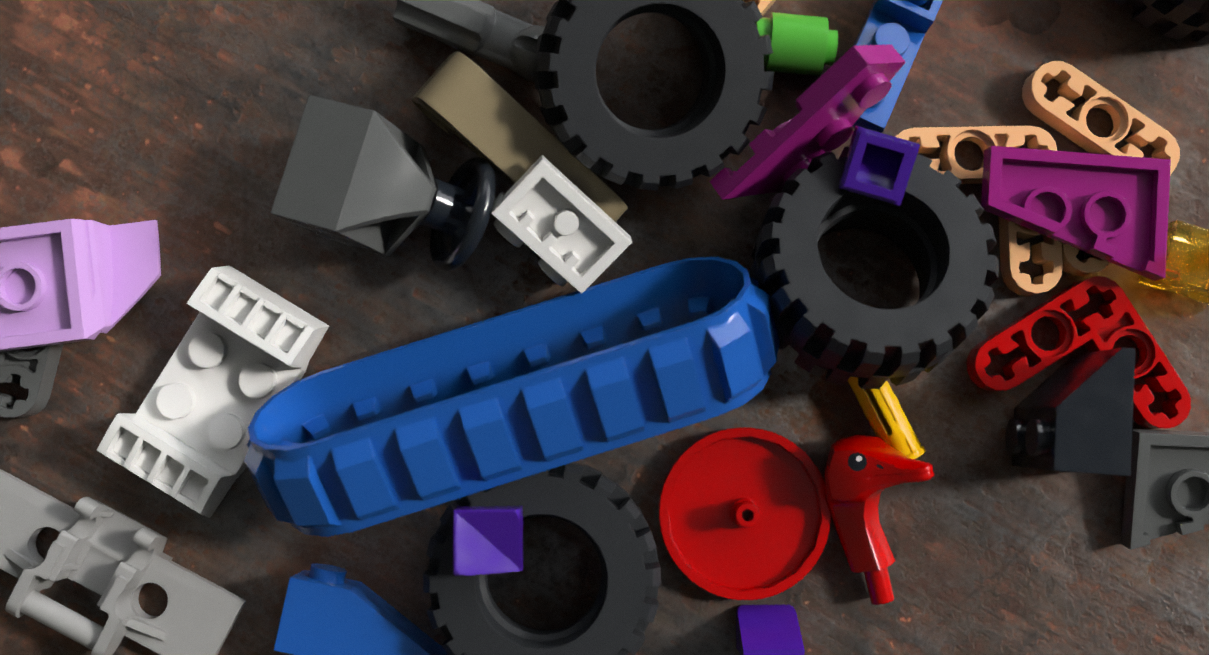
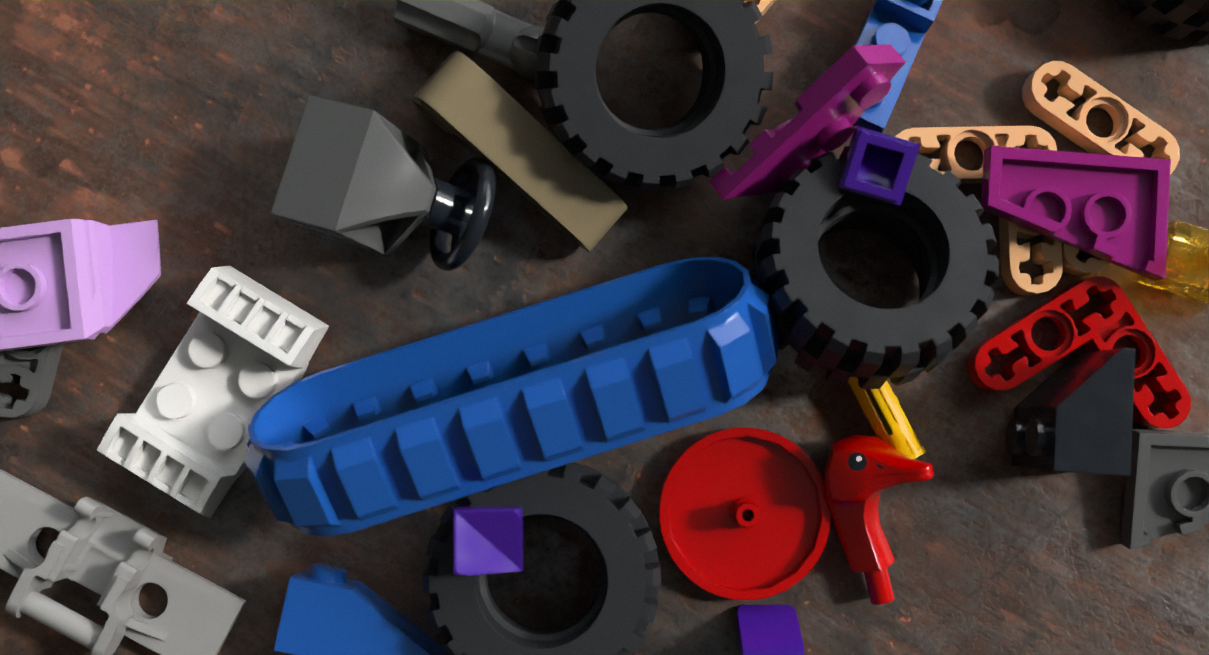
white bracket [491,155,632,294] -> none
bright green brick [755,12,838,76] -> none

